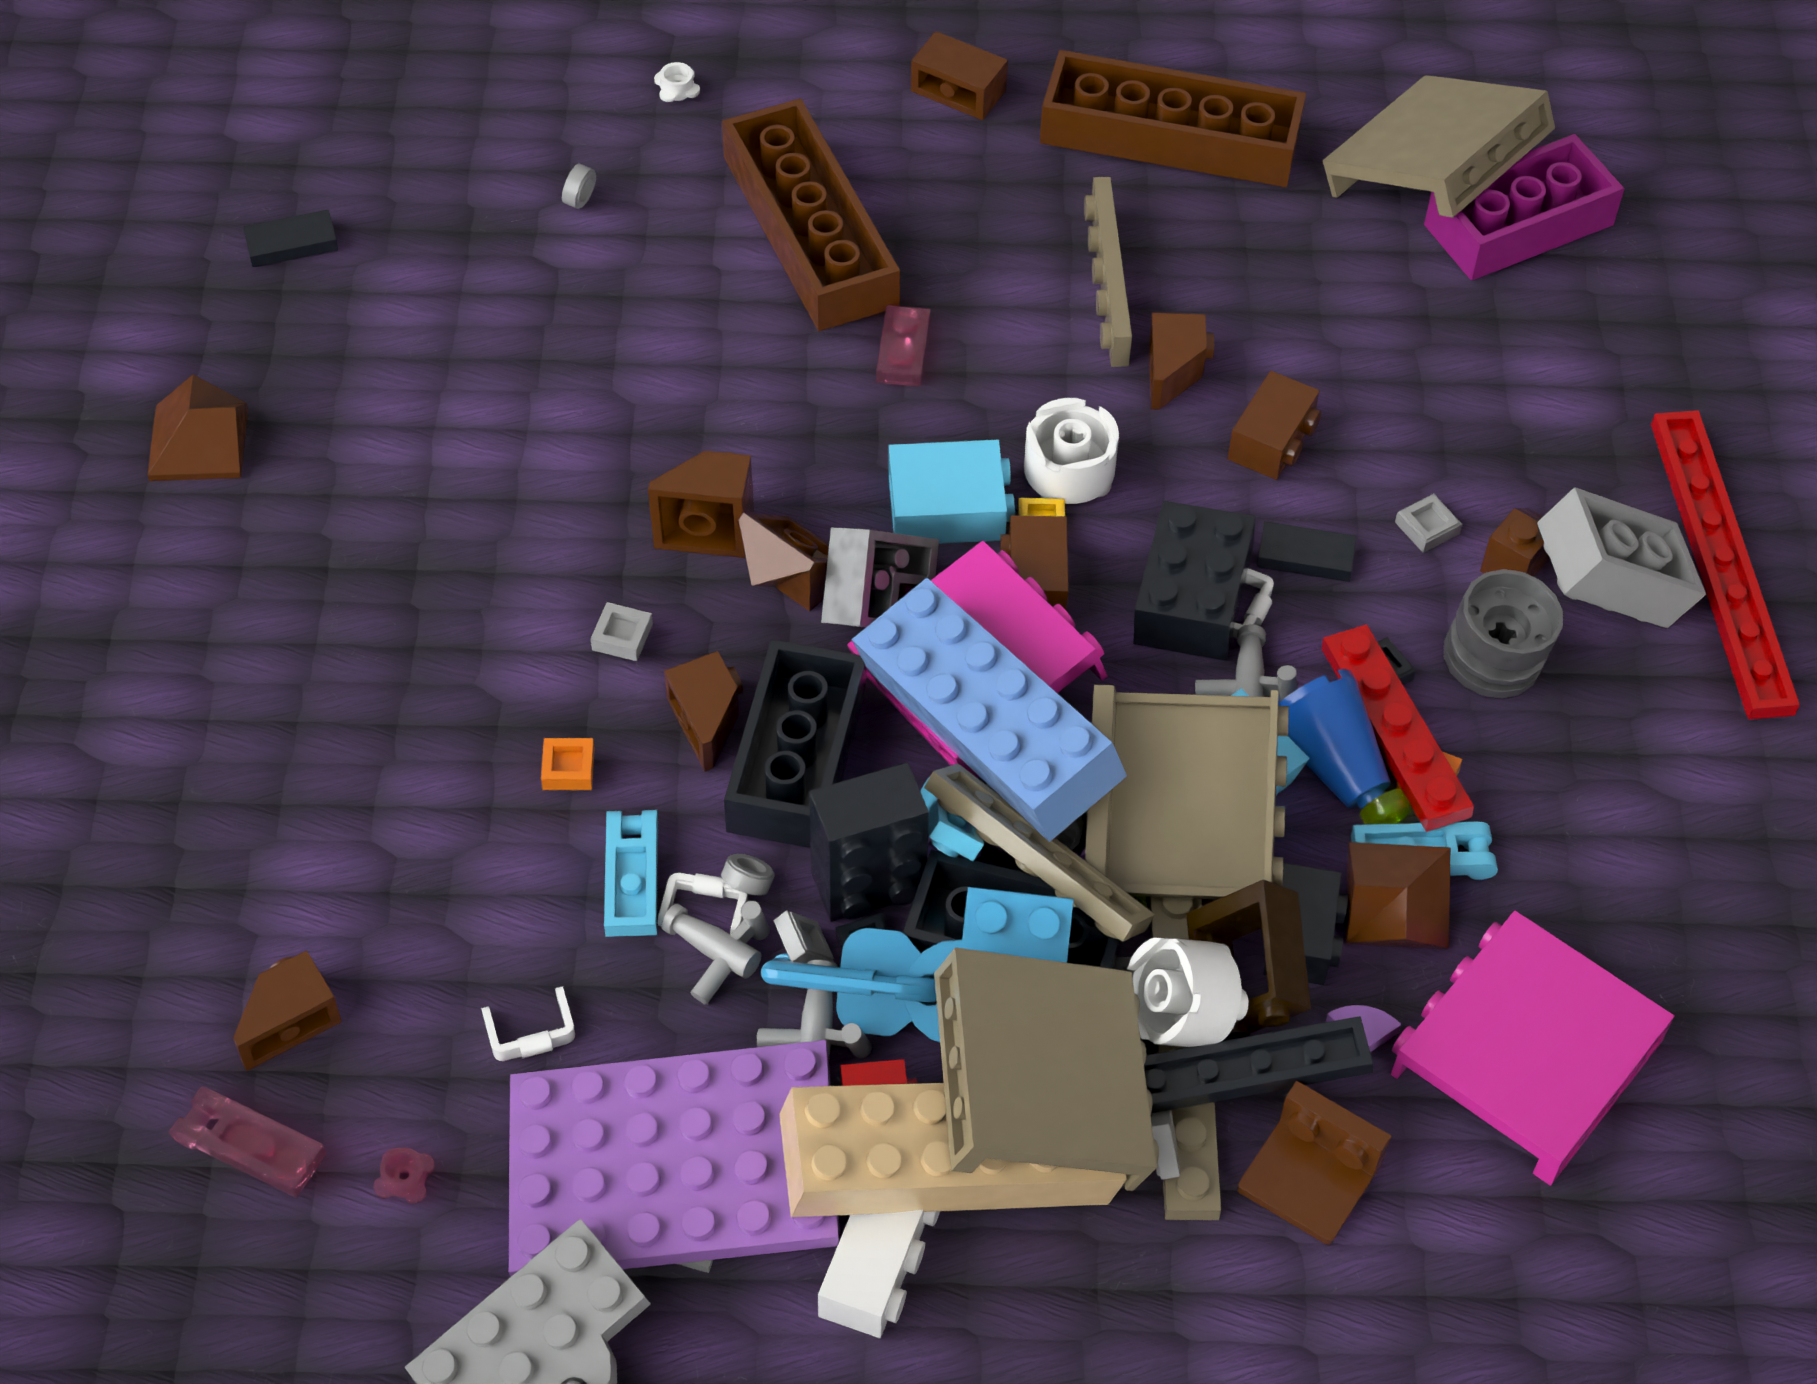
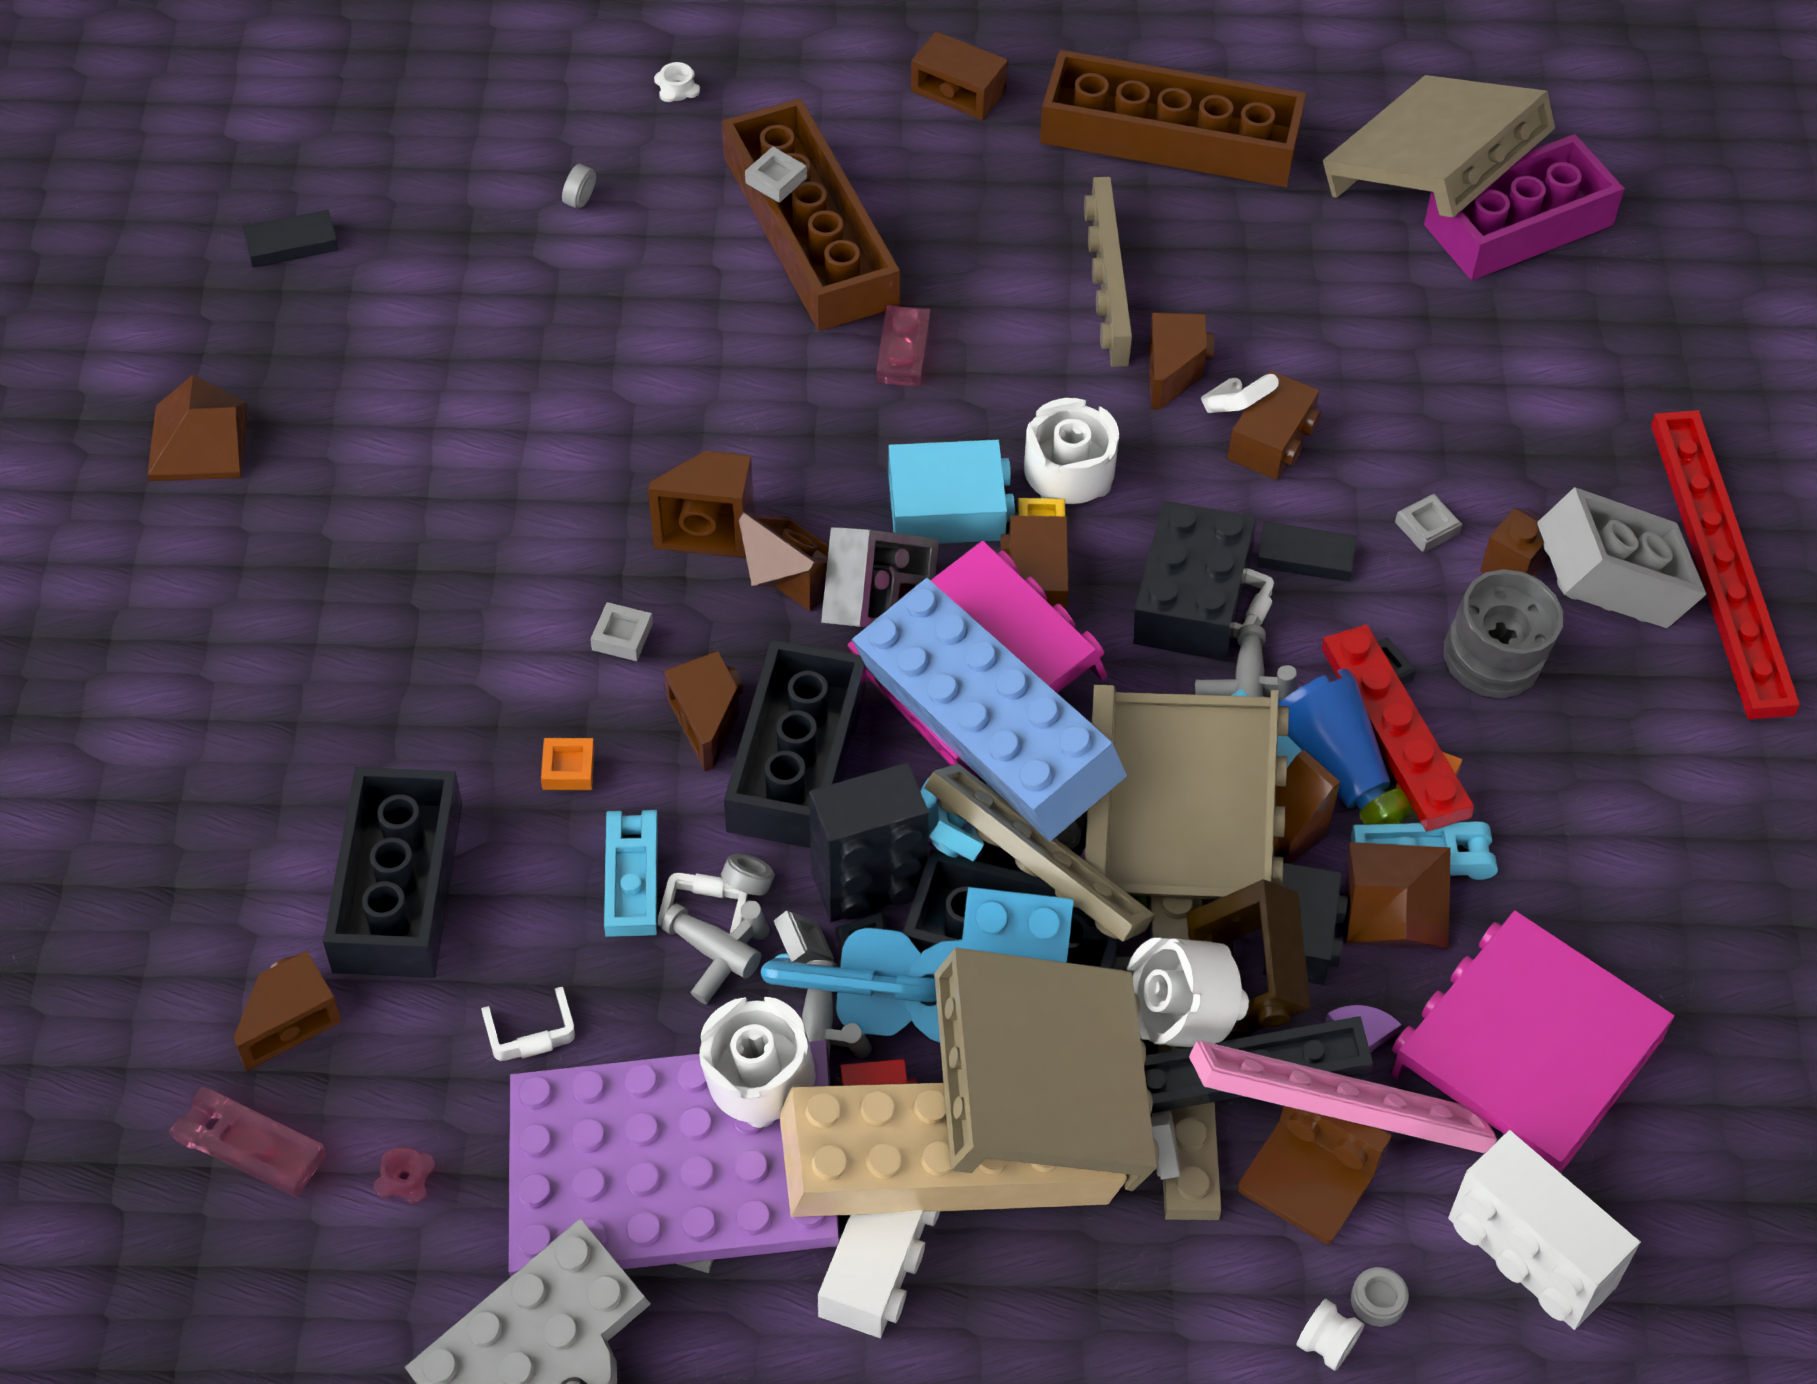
none -> black brick [323,767,463,978]
none -> white brick [699,997,816,1128]
none -> light grey plate [745,147,807,203]
none -> bright pink tile [1189,1041,1497,1153]
none -> white piece [1201,374,1279,413]
none -> reddish brown slope [1274,750,1340,864]
none -> white wheel [1297,1298,1365,1371]
none -> light grey tile [1351,1267,1409,1327]
none -> white brick [1448,1130,1640,1330]

